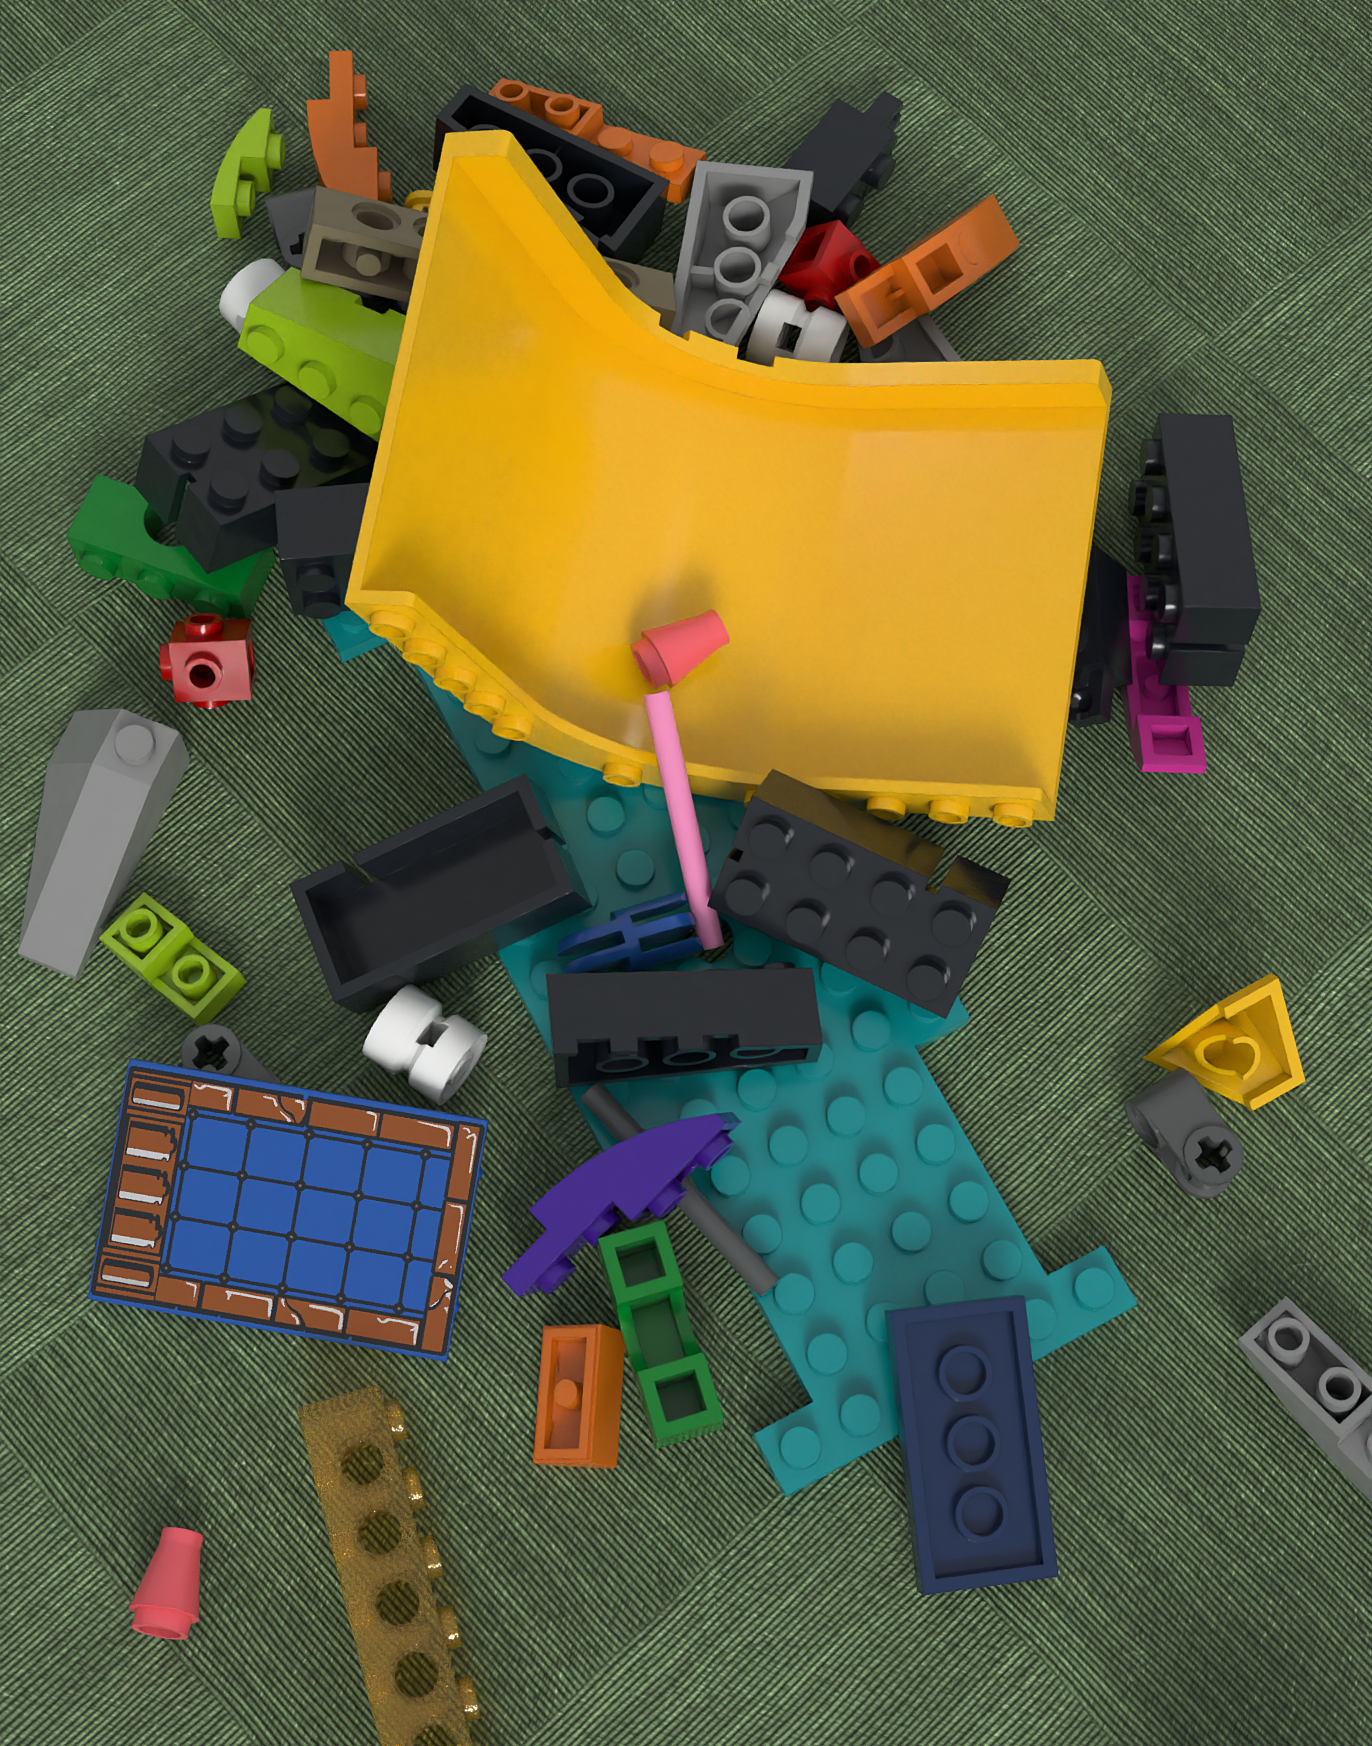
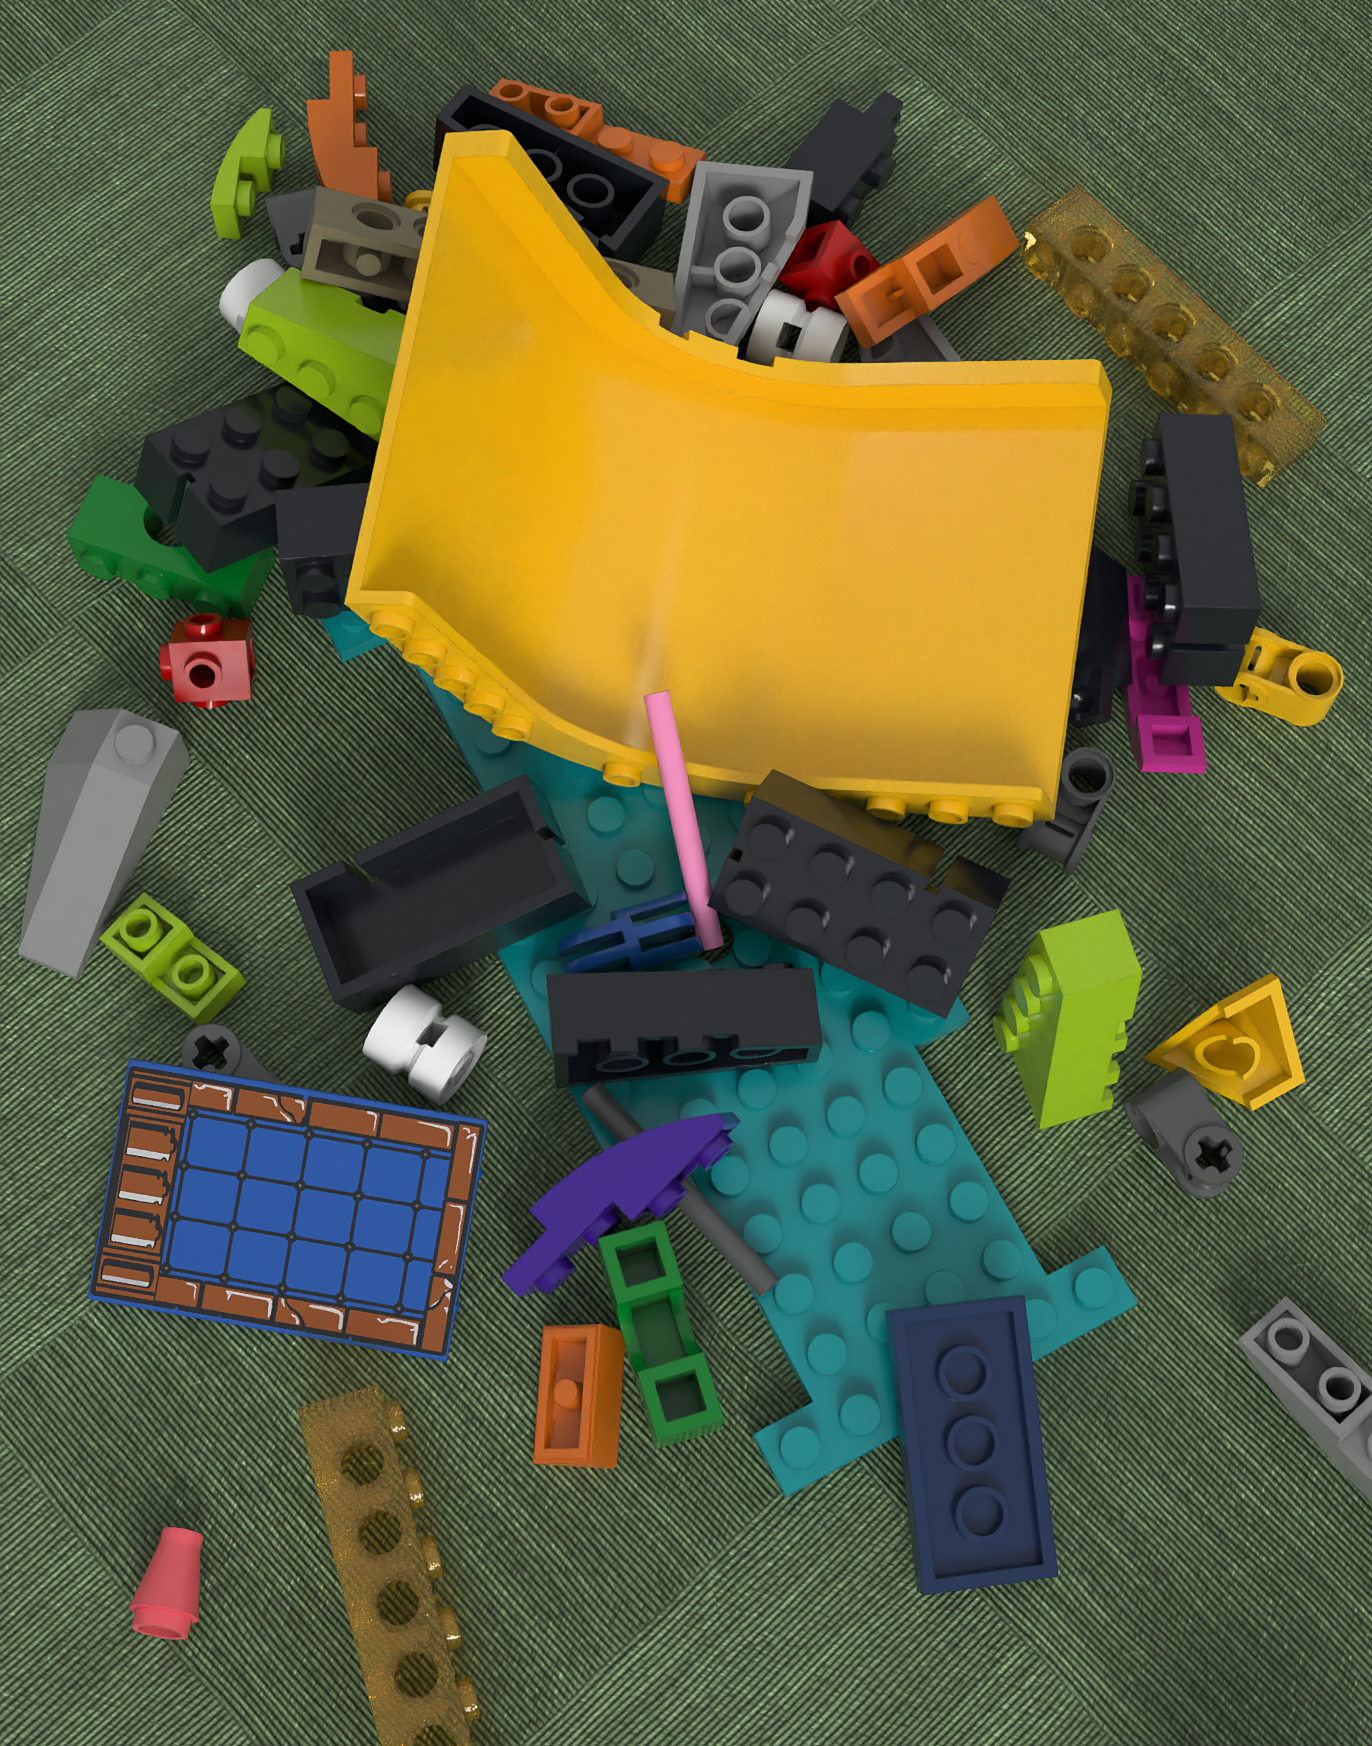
coral cone [630,609,730,690] -> none
none -> lime wedge [993,909,1143,1130]
none -> dark grey piece [1015,747,1117,876]
none -> clear yellow brick [1019,185,1328,489]
none -> yellow piece [1214,627,1344,727]

